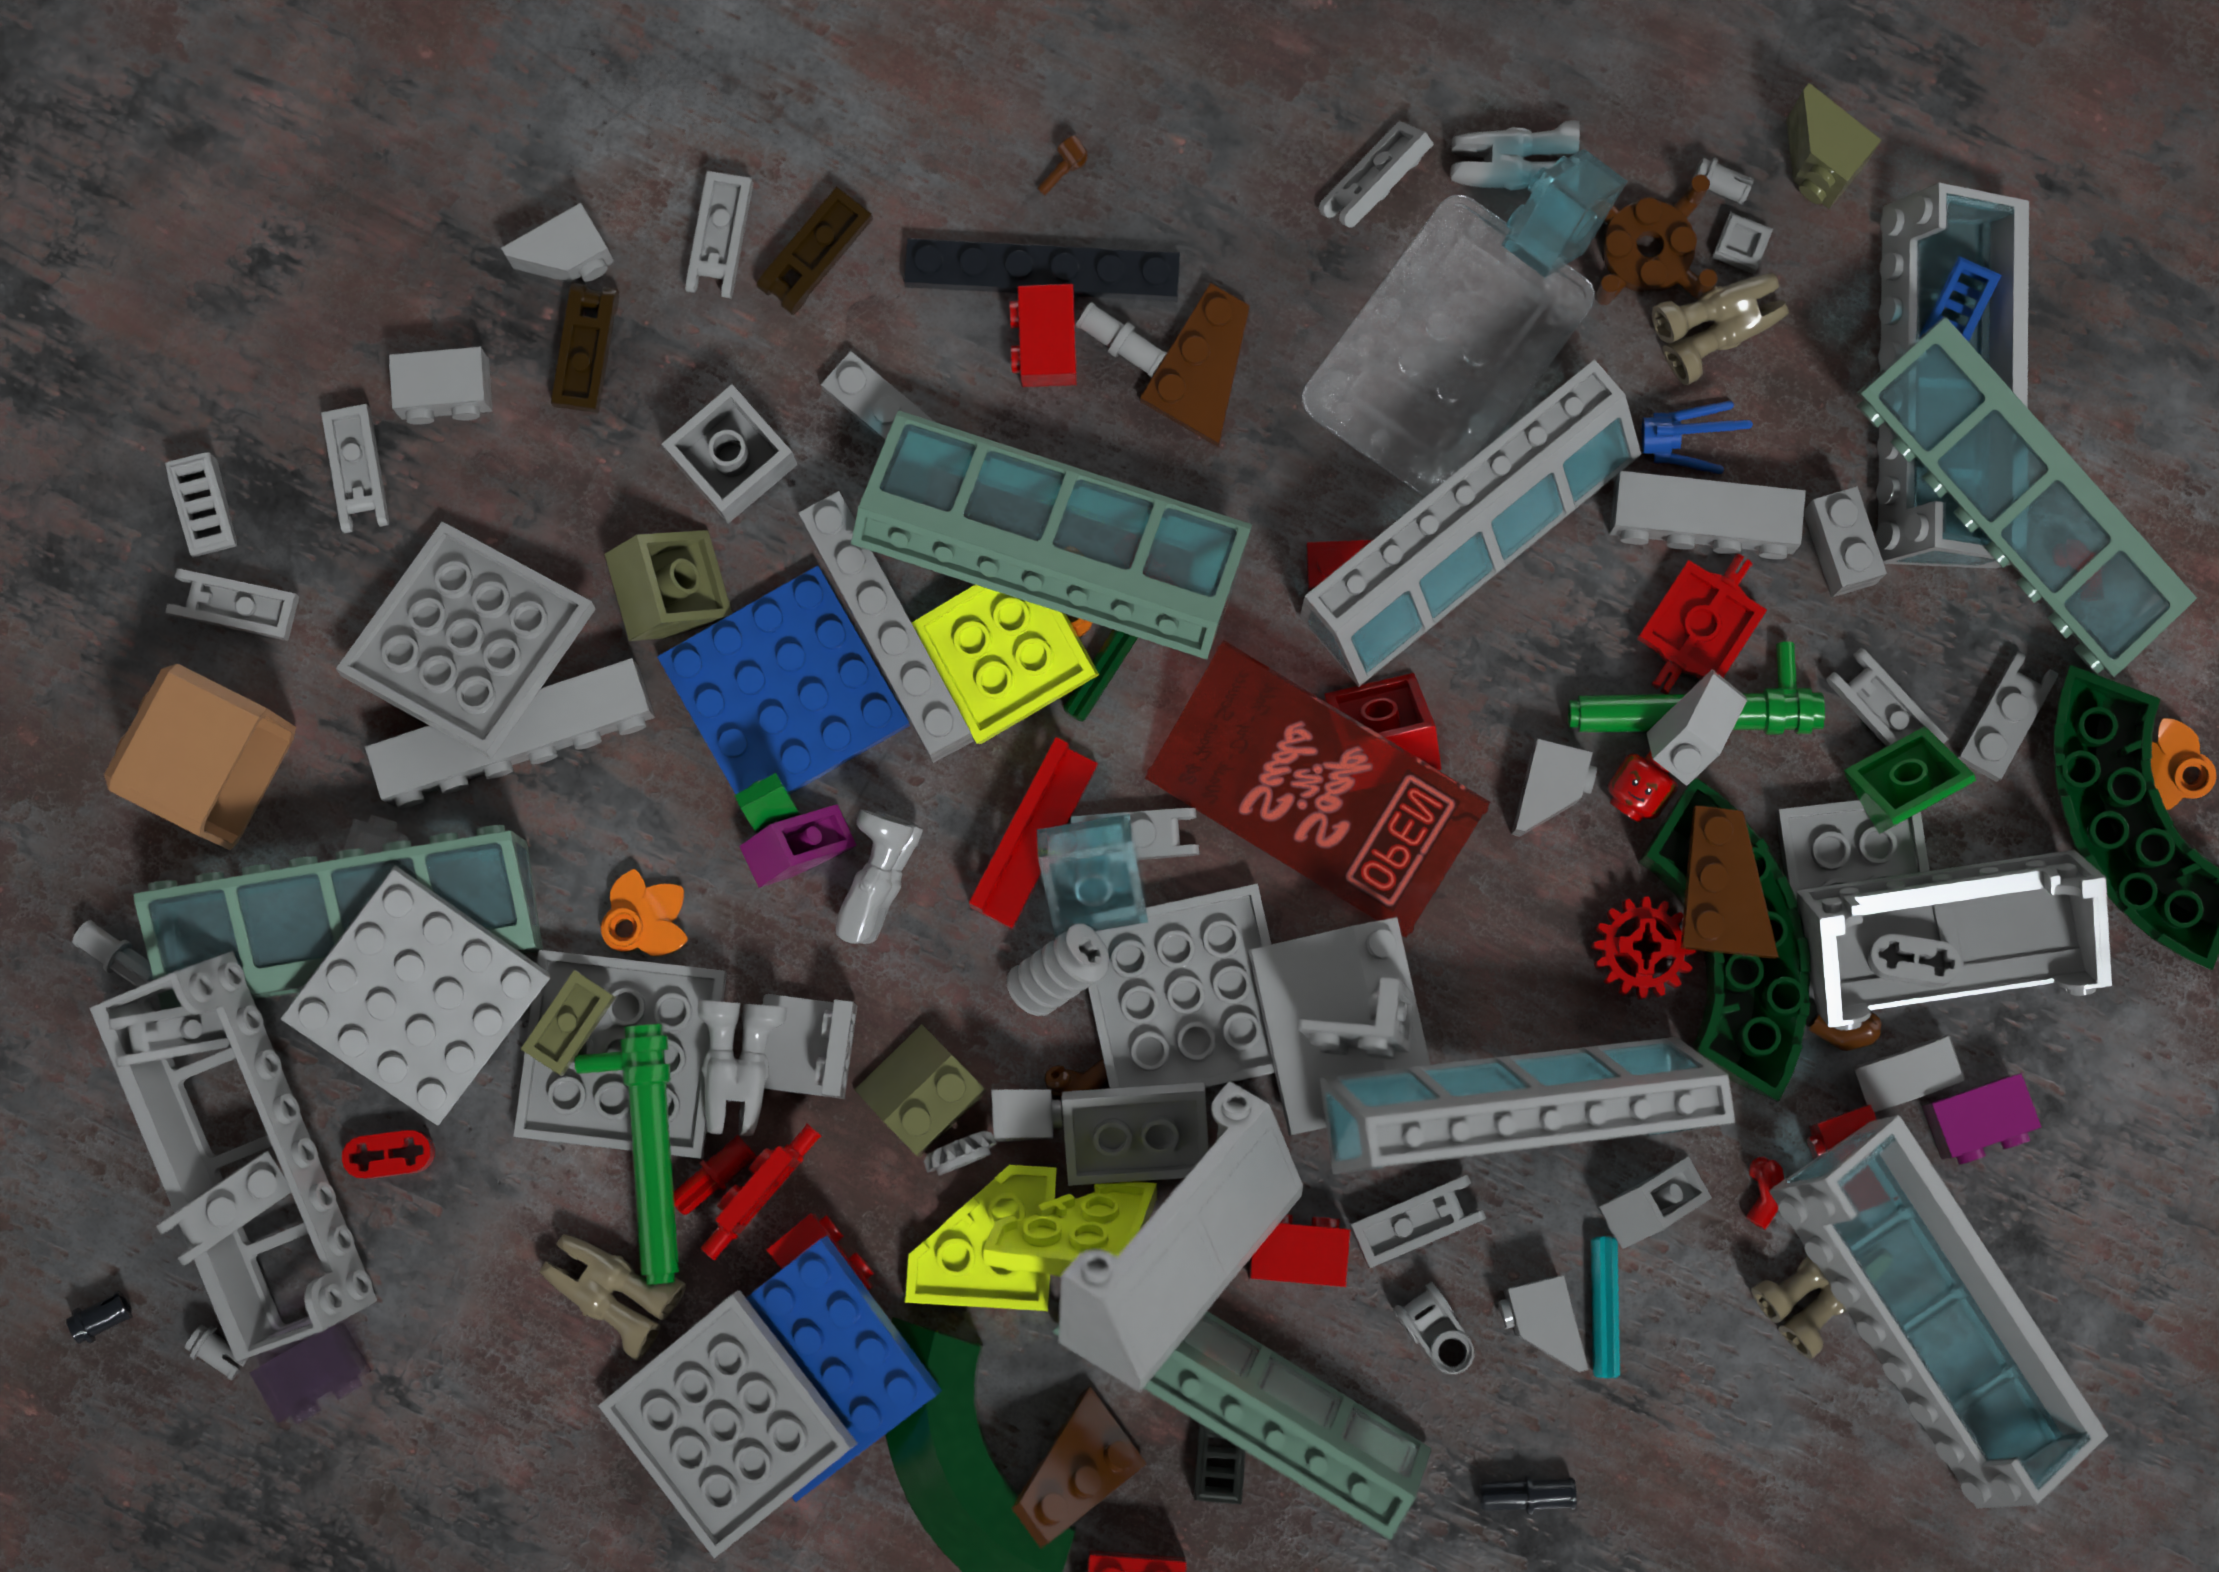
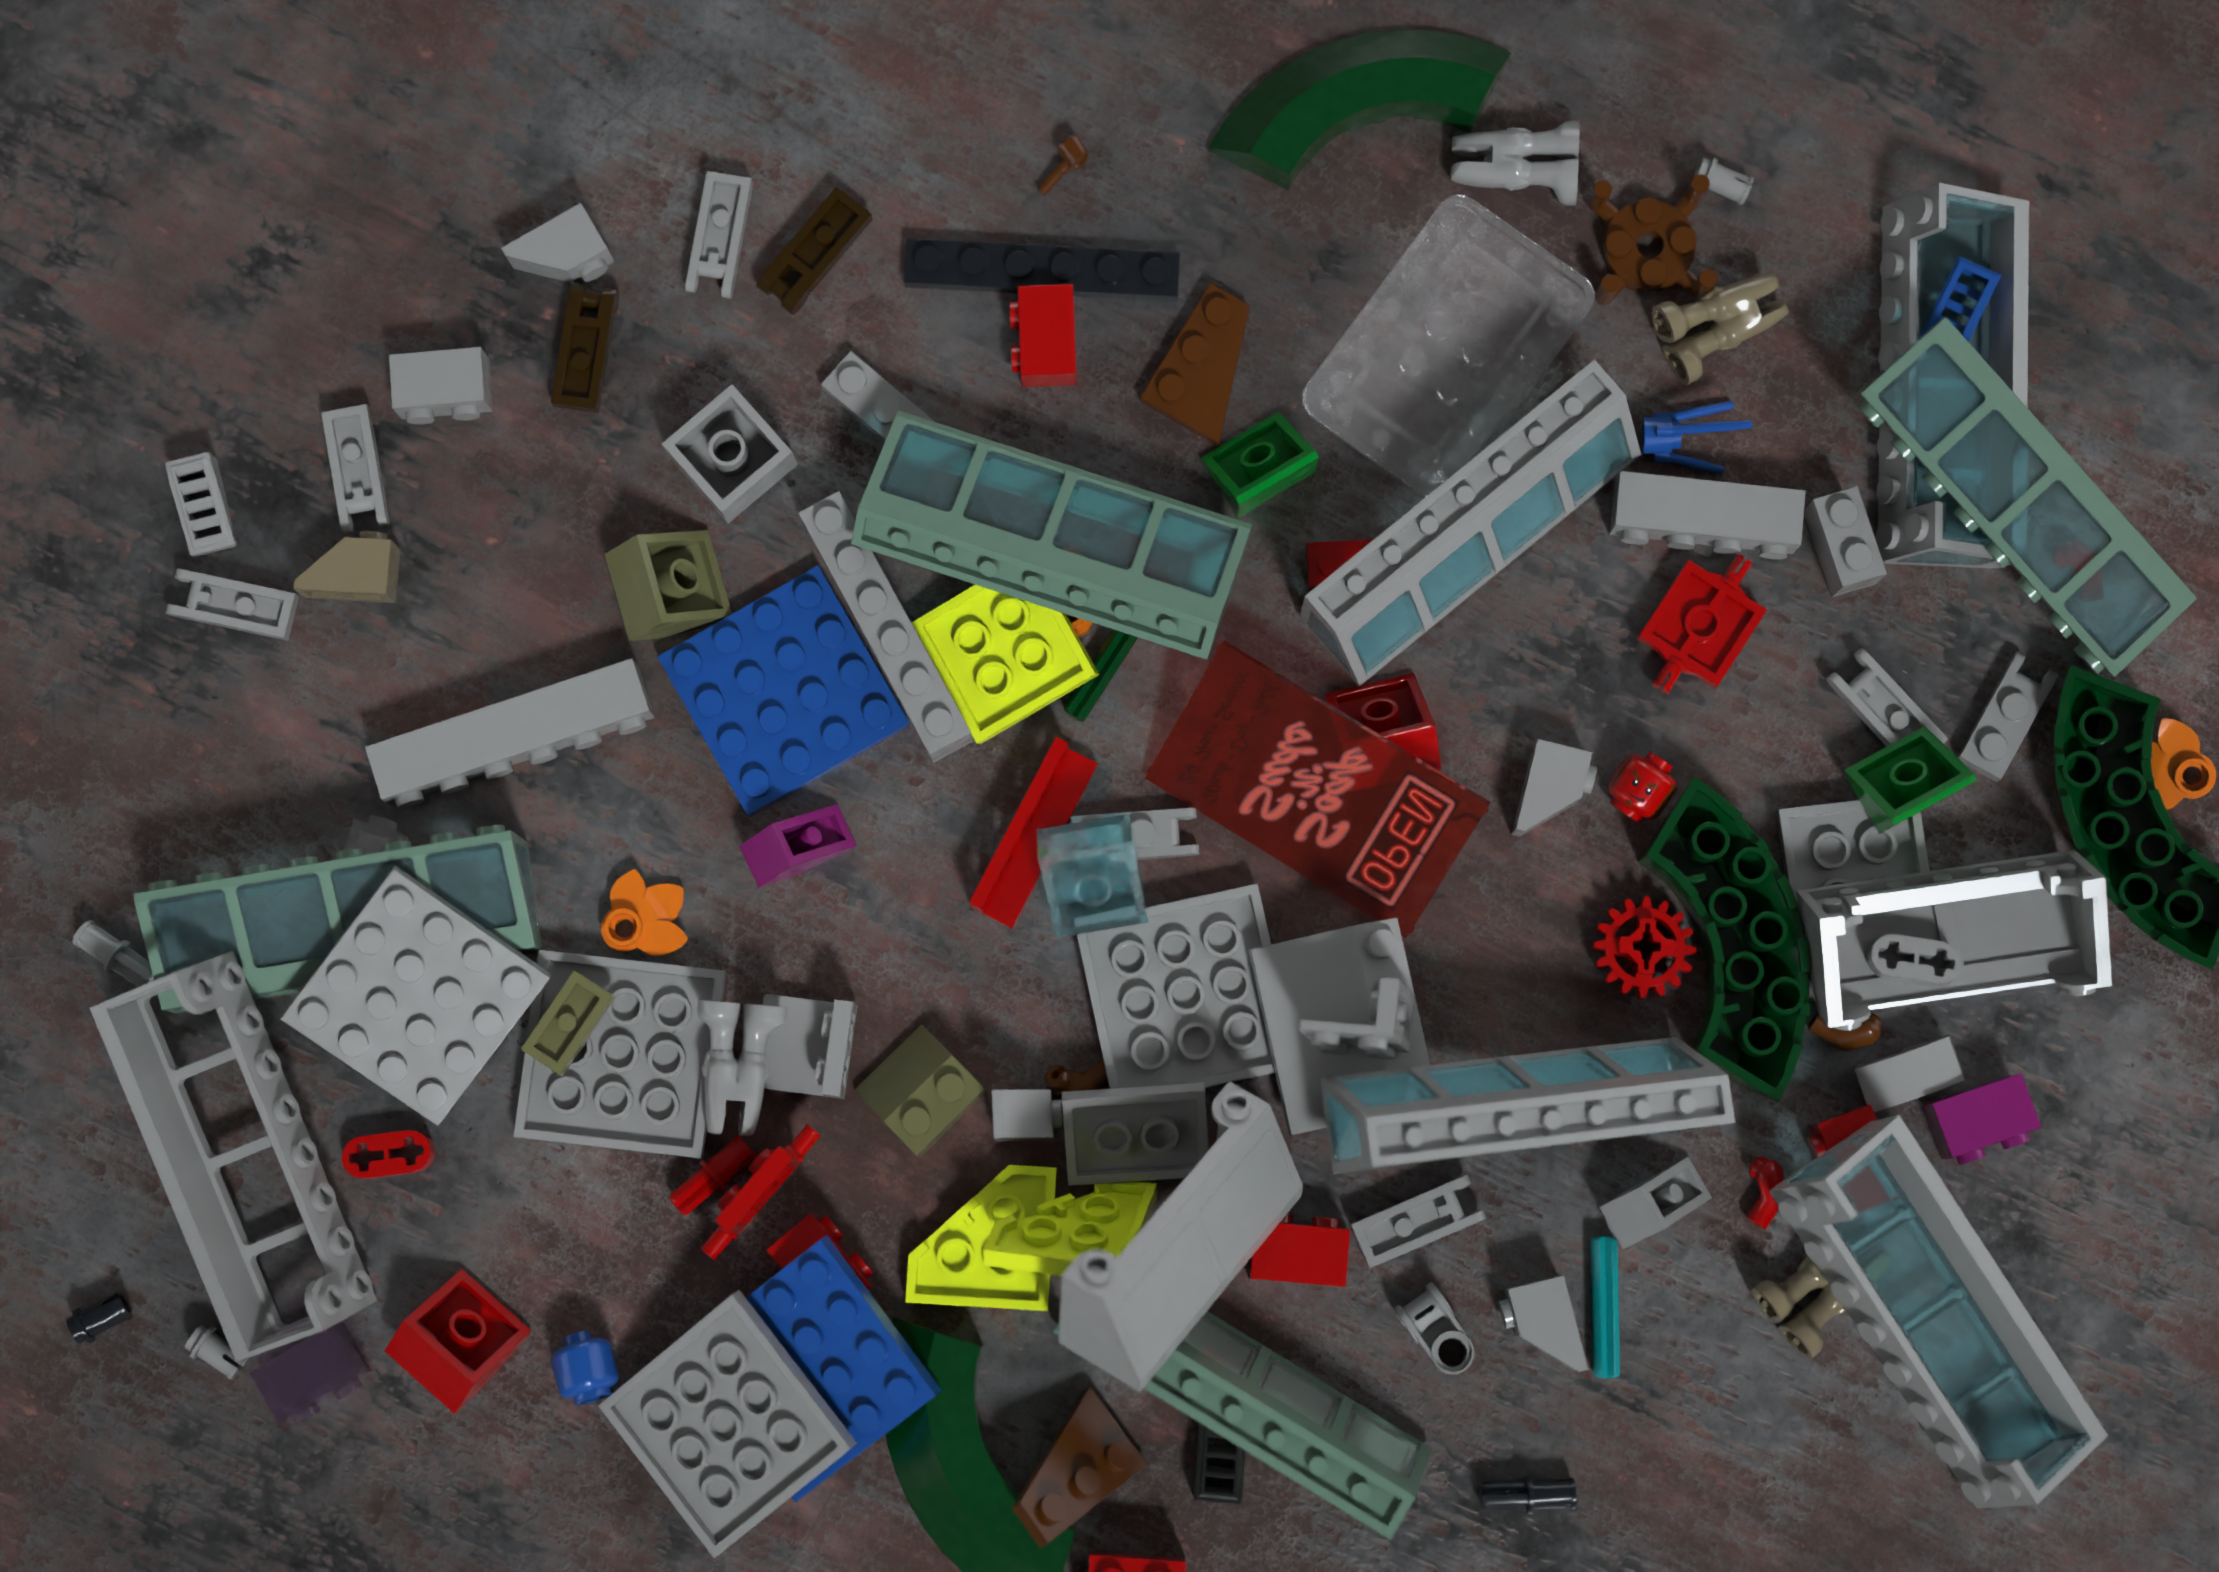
medium nougat plate [104,663,296,850] -> none
light grey hinge [108,1007,231,1067] -> none
light grey hinge [156,1151,291,1266] -> none
light grey plate [336,522,596,759] -> none
dark tan piece [539,1234,686,1361] -> none
green cylinder [575,1024,679,1285] -> none
green slope [734,773,801,833] -> none
light grey piece [835,809,924,944] -> none
light grey gear [923,1131,997,1176] -> none
light grey piece [1006,924,1109,1016] -> none
light grey pin [1076,302,1167,377] -> none
light grey hinge [1319,121,1434,227] -> none
clear light blue brick [1501,149,1628,278] -> none
green cylinder [1568,642,1825,735] -> none
light grey slope [1646,669,1747,786] -> none
reddish brown wing [1680,806,1778,959] -> none
light grey tile [1712,213,1773,274] -> none
olive slope [1786,83,1882,209] -> none
none -> dark tan slope [293,531,400,603]
none -> red slope [384,1269,532,1414]
none -> blue head [550,1331,619,1406]
none -> green slope [1201,412,1319,519]
none -> dark green brick [1208,29,1511,190]

